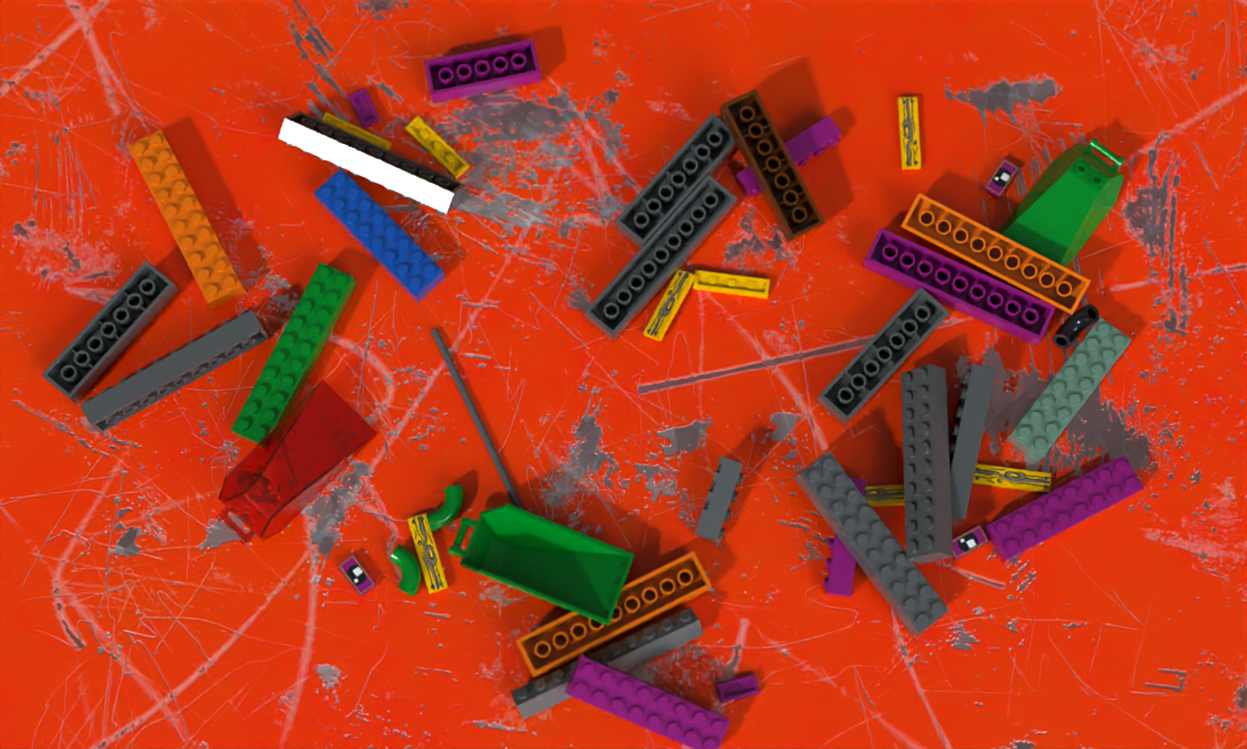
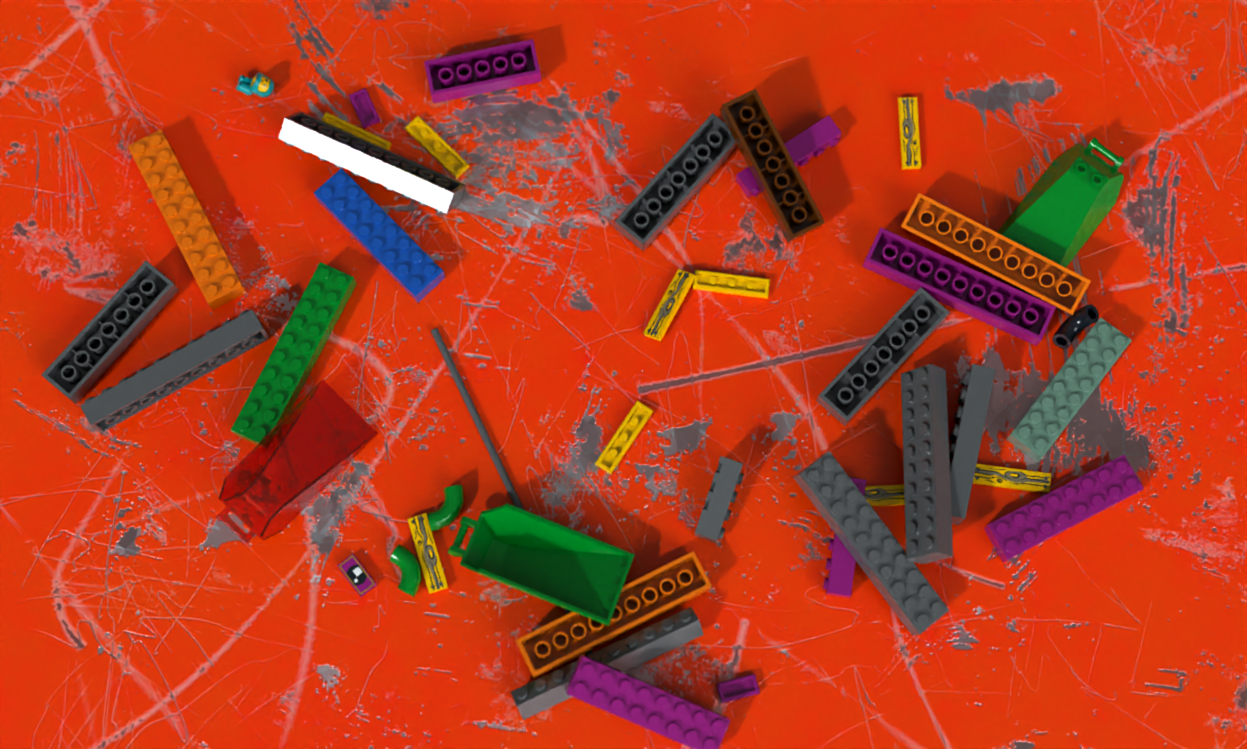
dark grey brick [584,174,737,342] -> none
tile [952,525,990,561] -> none
tile [983,158,1019,199] -> none
none -> teal piece [236,72,274,98]
none -> yellow tile [595,400,653,475]

